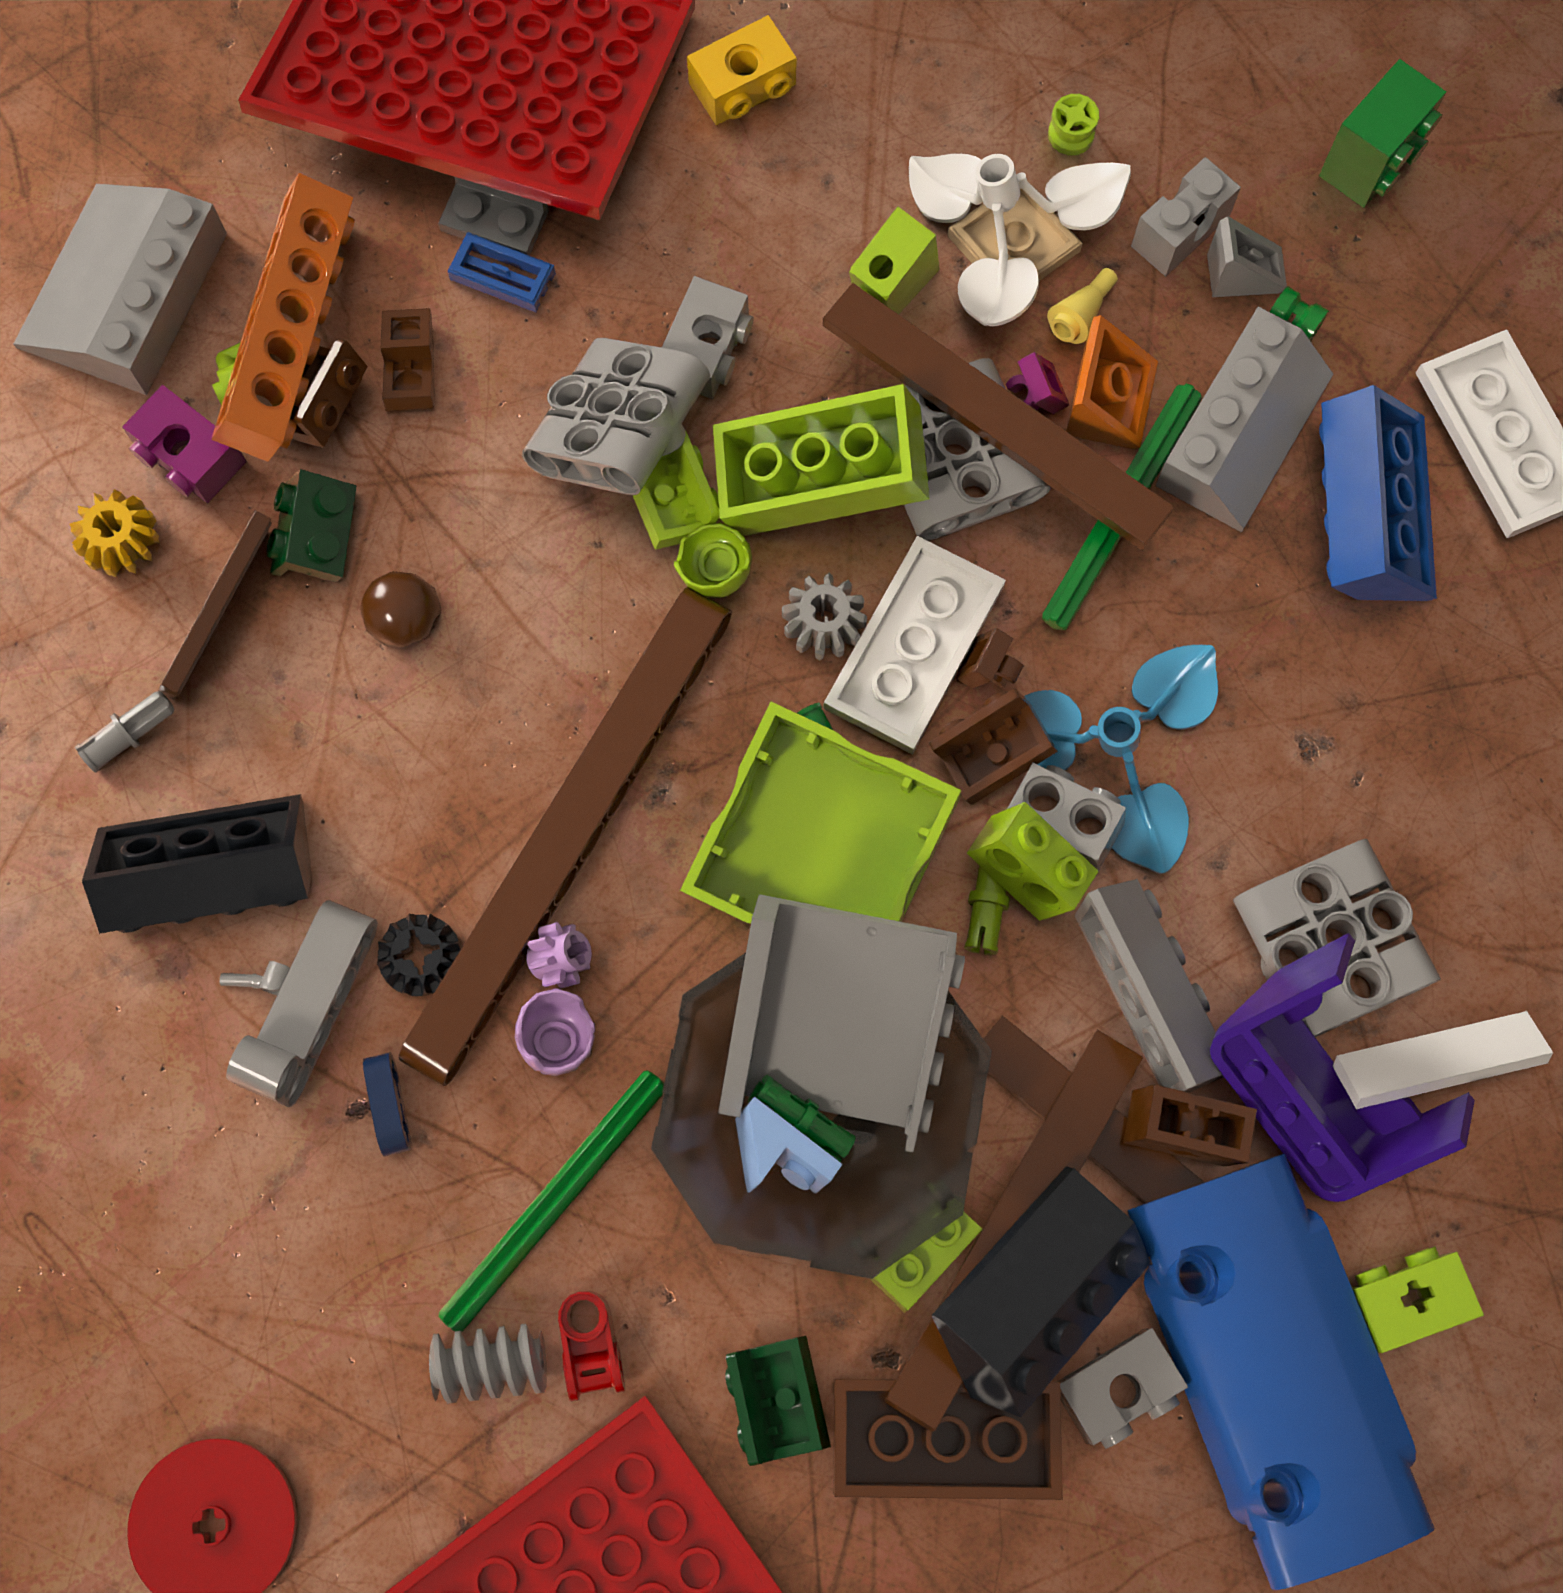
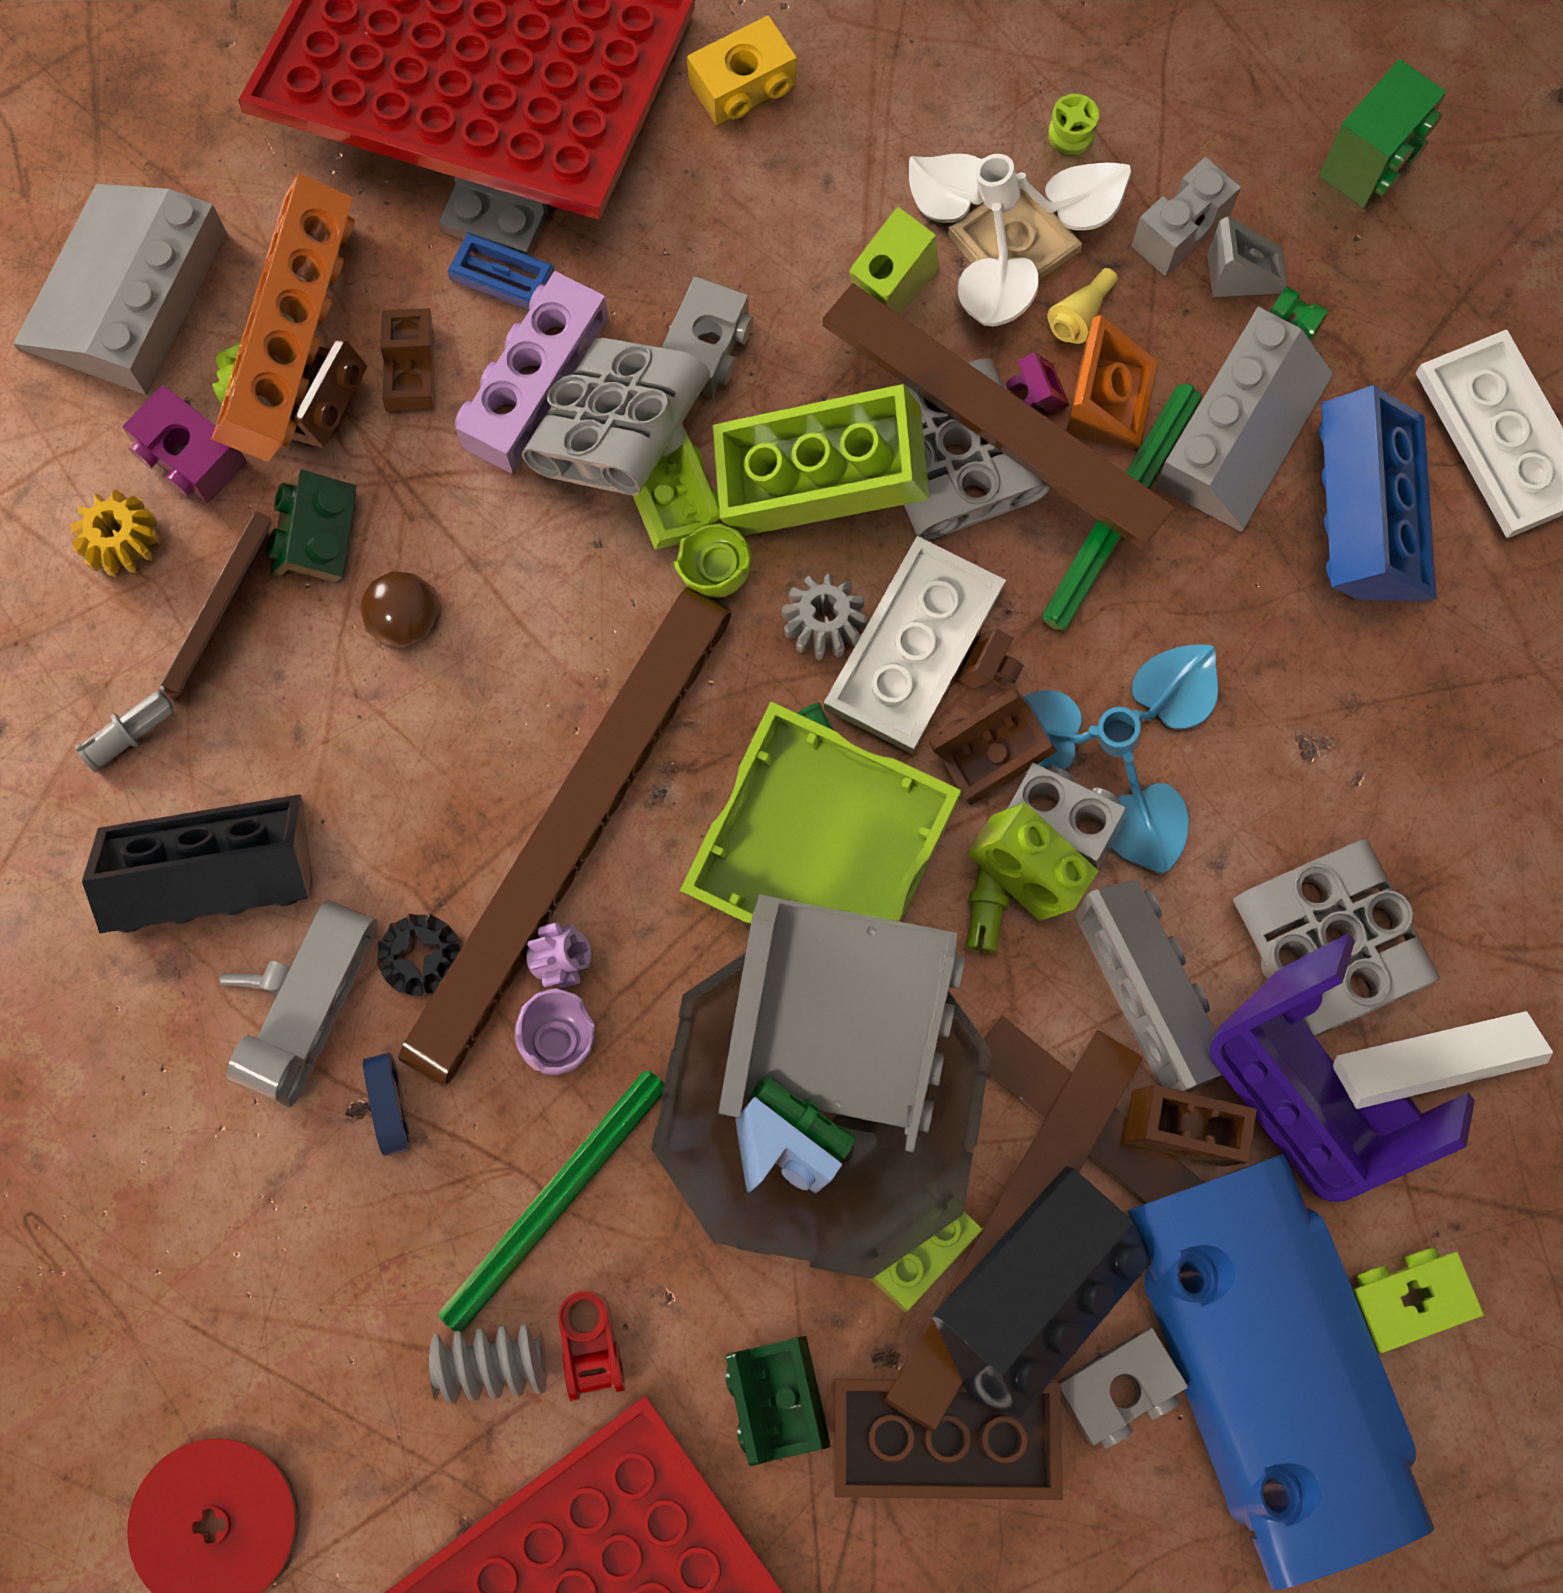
none -> lavender brick [455,271,609,474]

